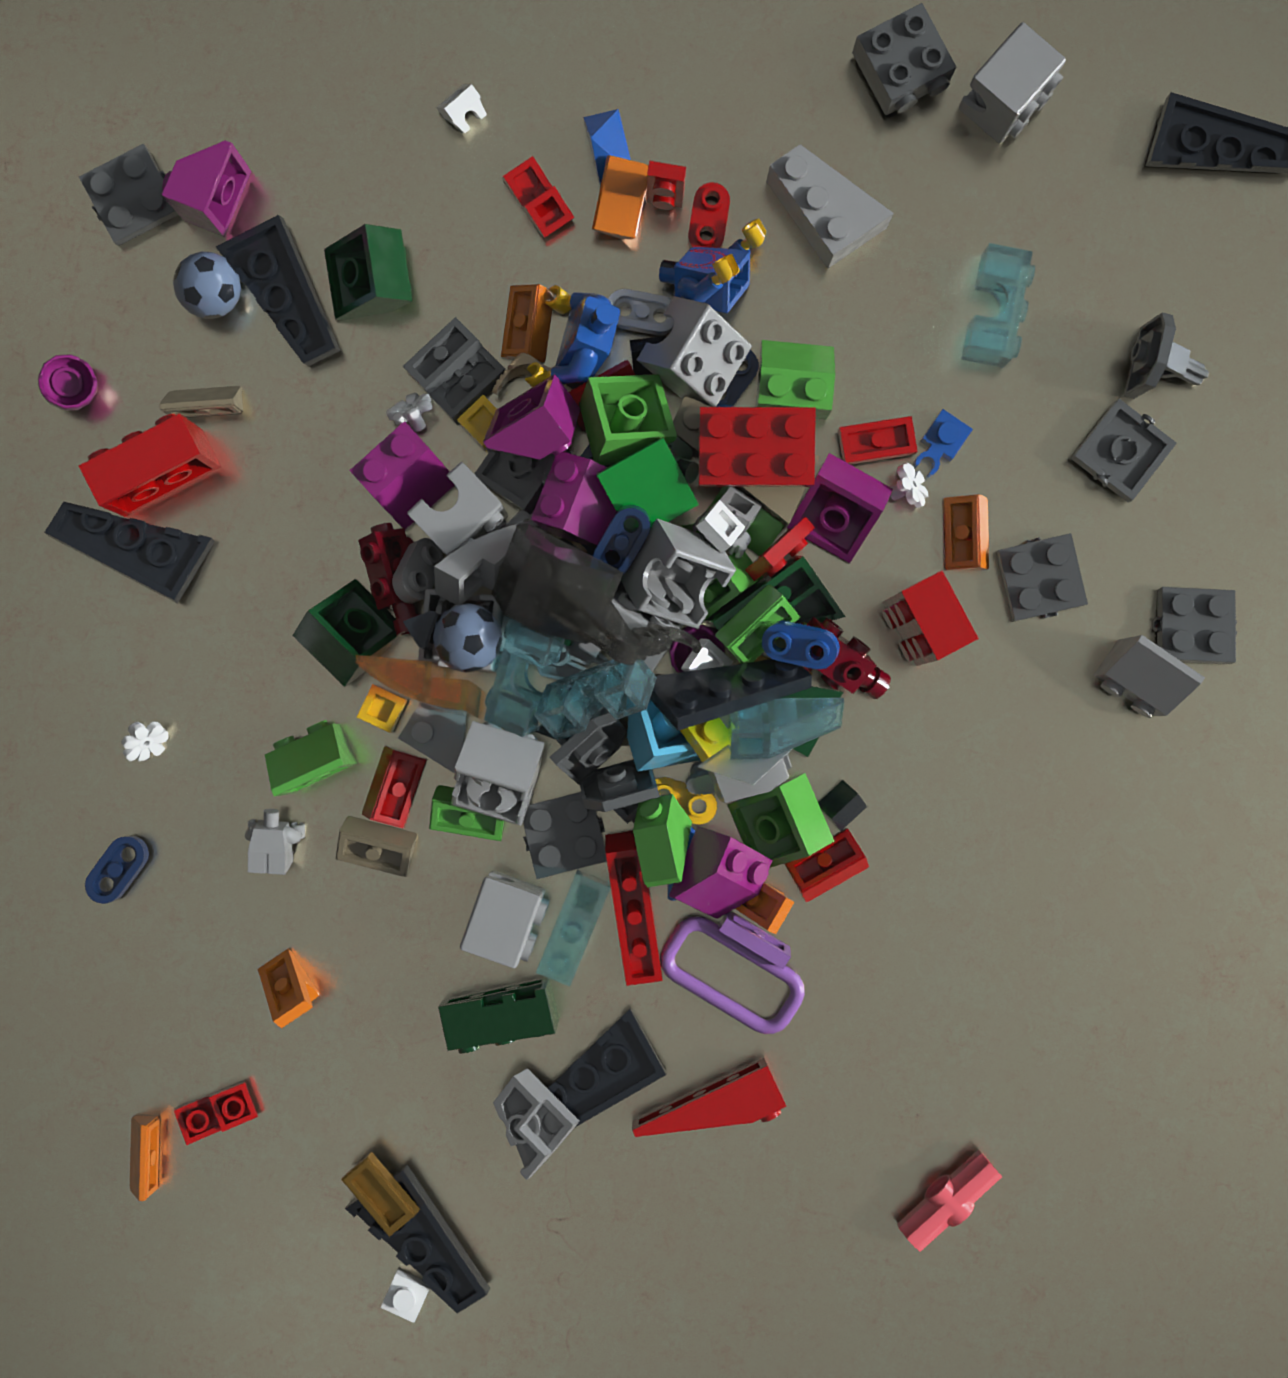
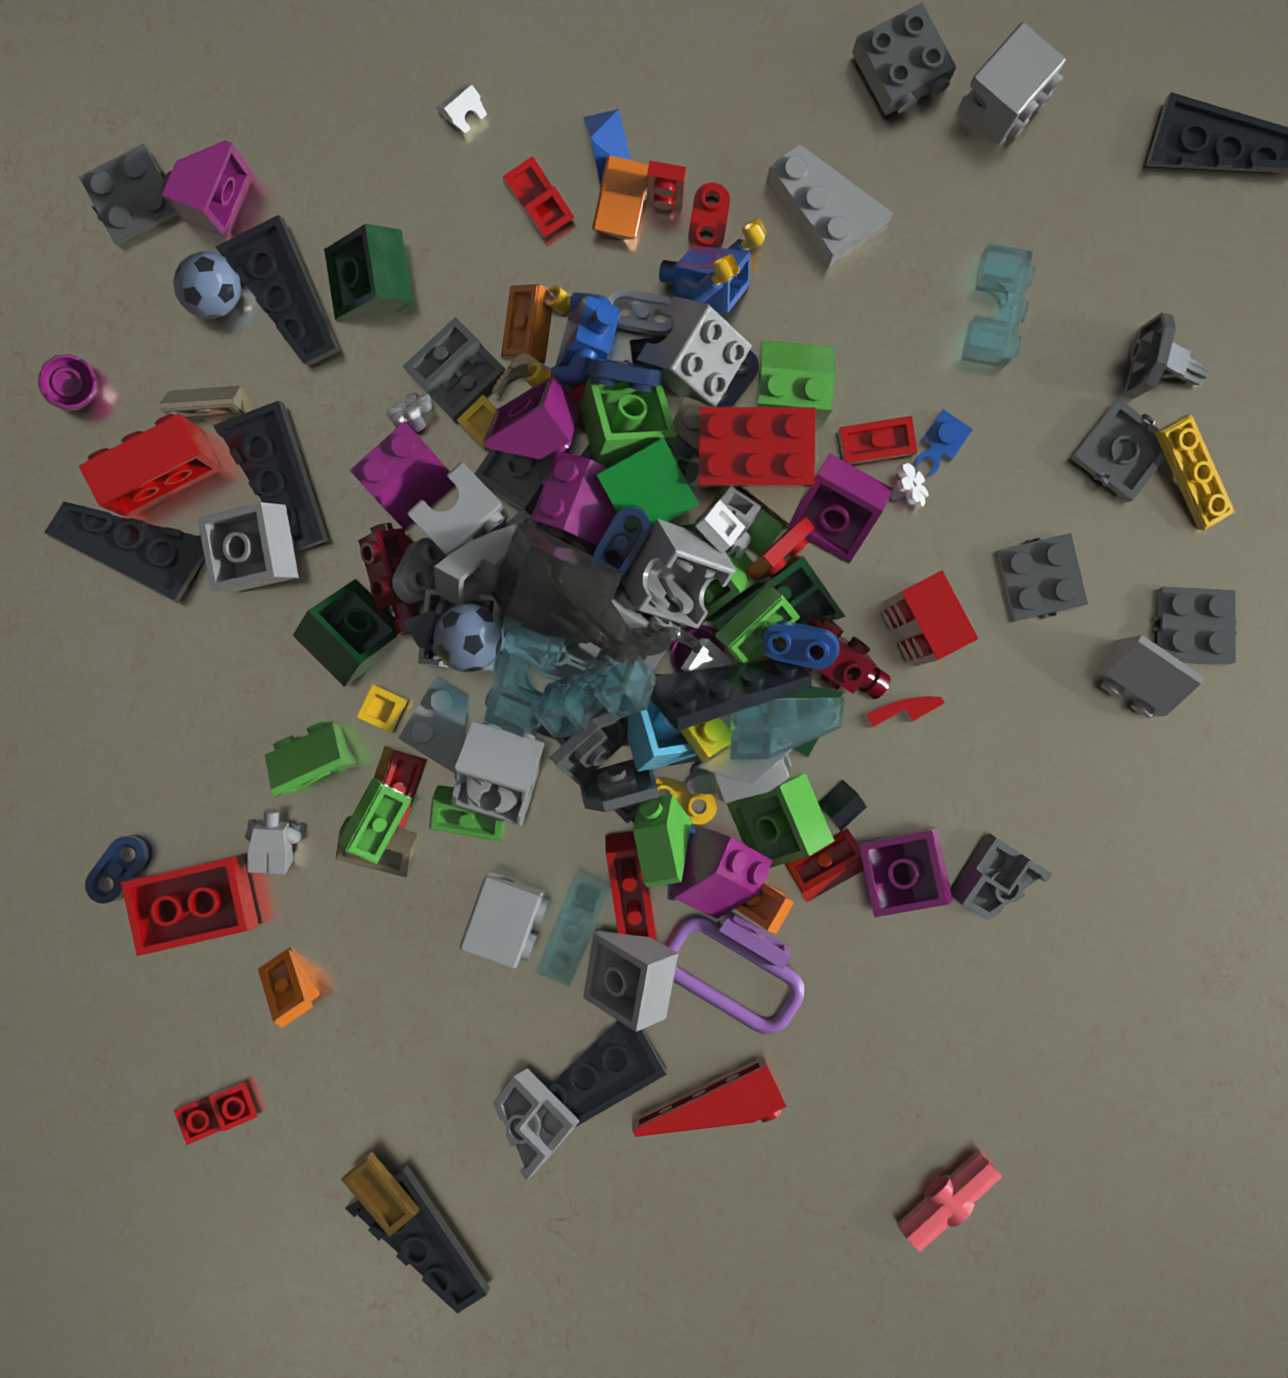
white plant [121,722,168,761] -> none
orange slope [129,1115,160,1201] -> none
clear orange slope [356,655,481,718] -> none
white plate [380,1268,430,1323] -> none
dark green wedge [438,977,559,1054] -> none
dark grey plate [523,792,607,879] -> none
orange slope [944,494,989,570] -> none
none -> red brick [121,854,259,956]
none -> light grey brick [198,502,299,592]
none -> black wing [213,401,329,552]
none -> bright green slope [338,778,412,864]
none -> light grey slope [583,931,678,1032]
none -> dark blue plate [585,357,662,392]
none -> magenta slope [859,828,953,918]
none -> red slope [861,696,945,728]
none -> dark grey slope [951,833,1052,920]
none -> yellow tile [1155,414,1235,530]

